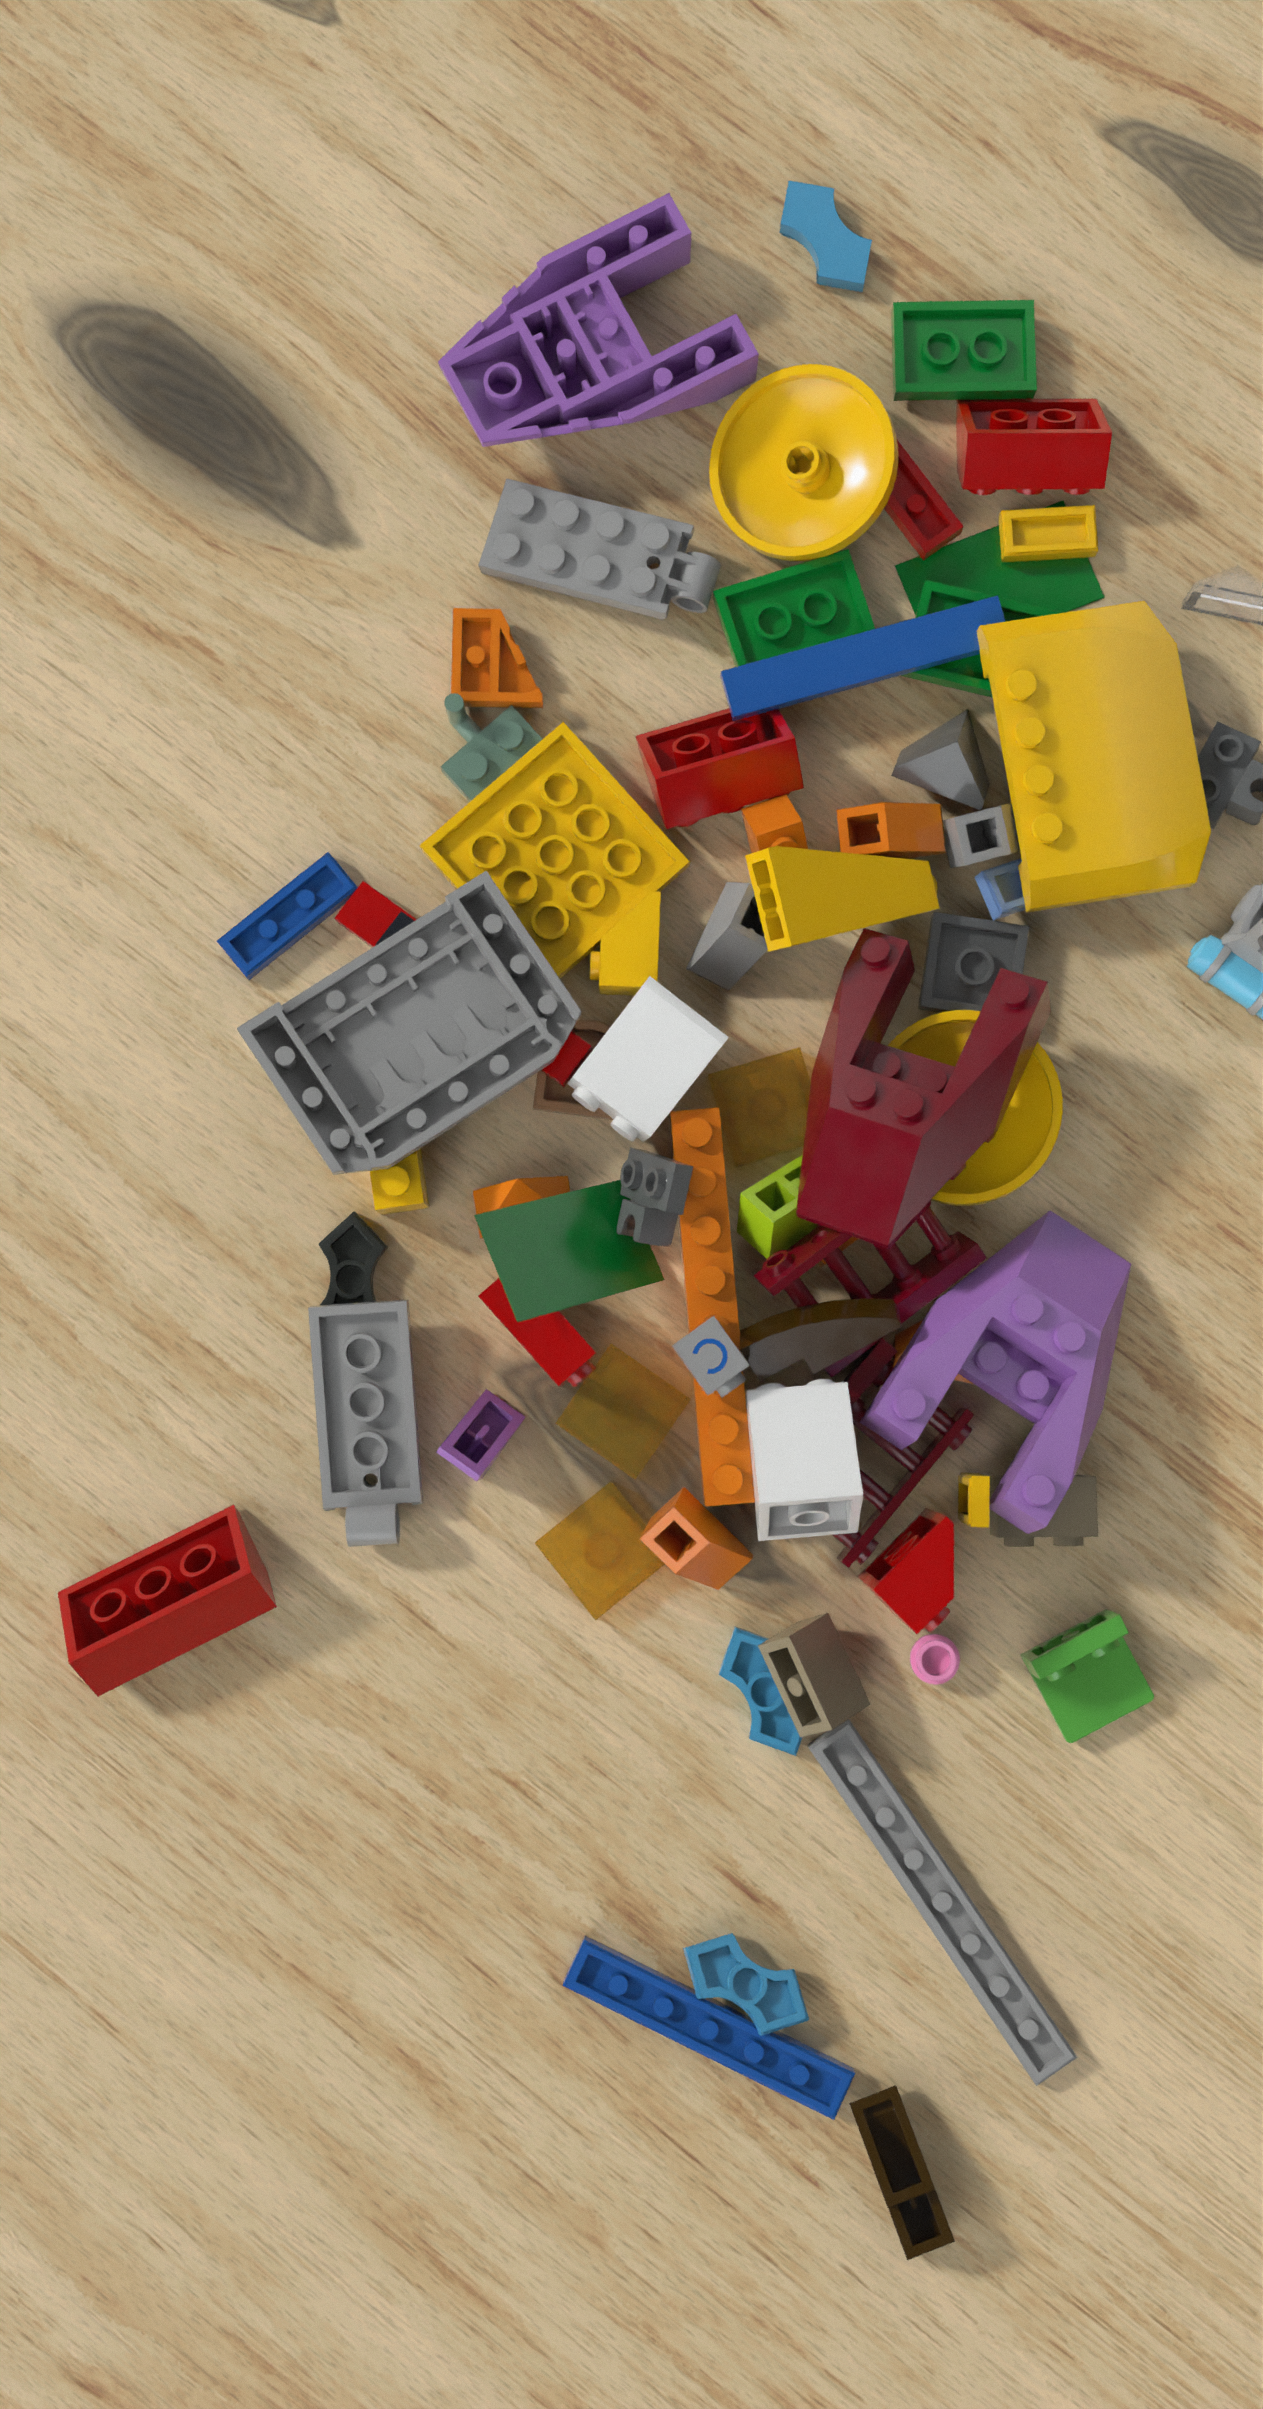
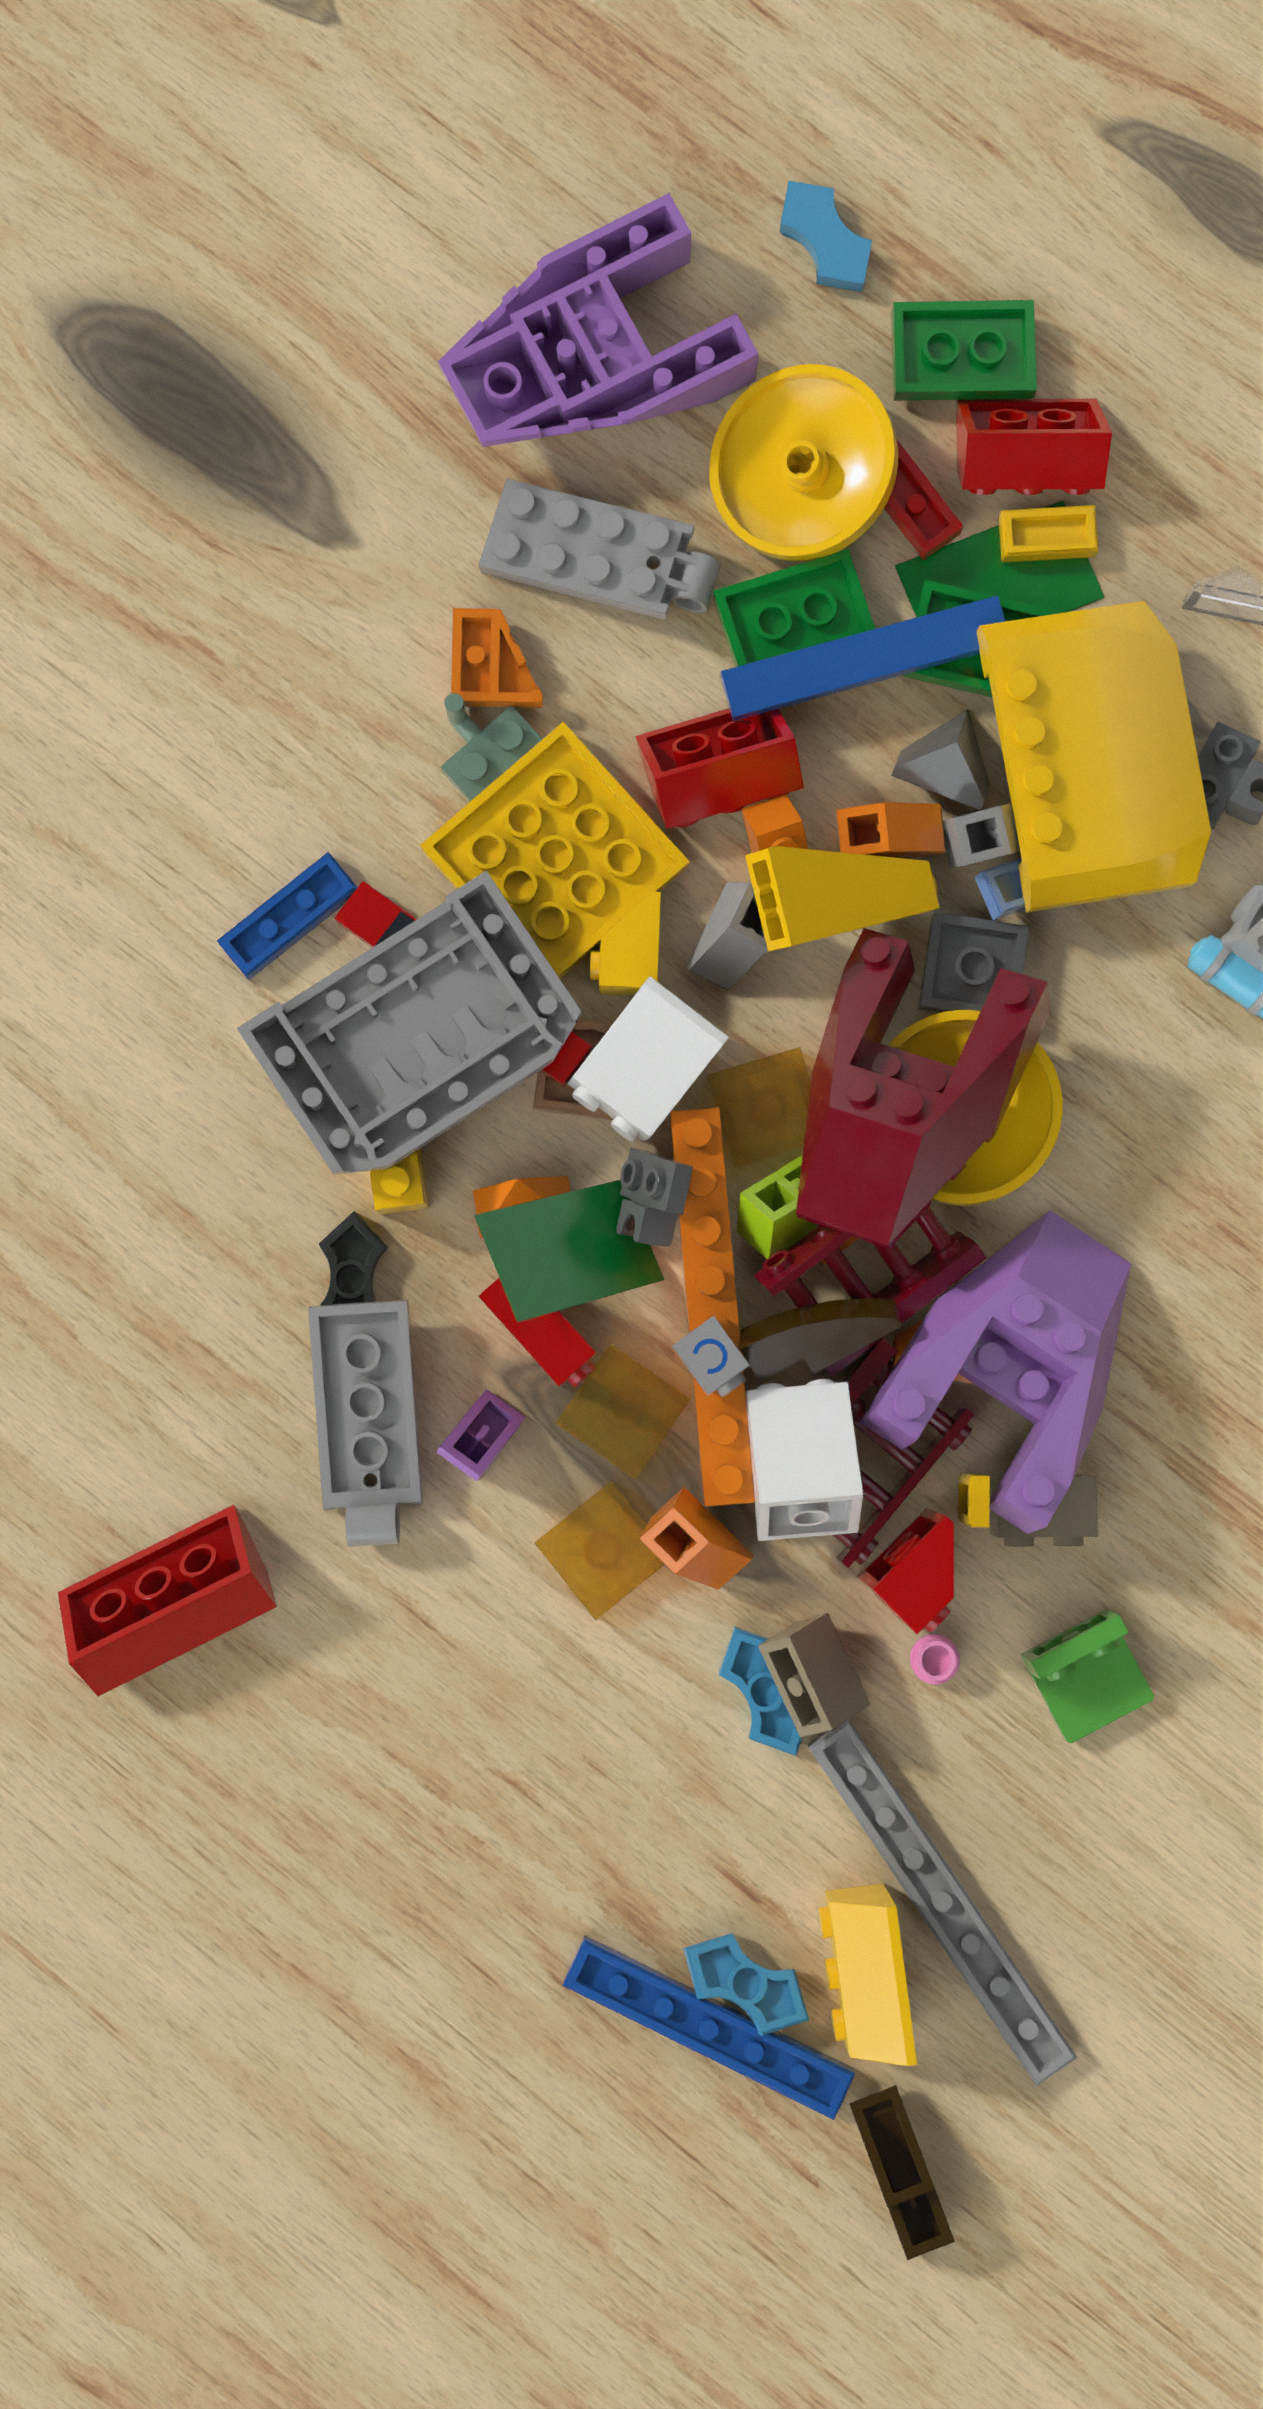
none -> yellow slope [818,1883,917,2066]

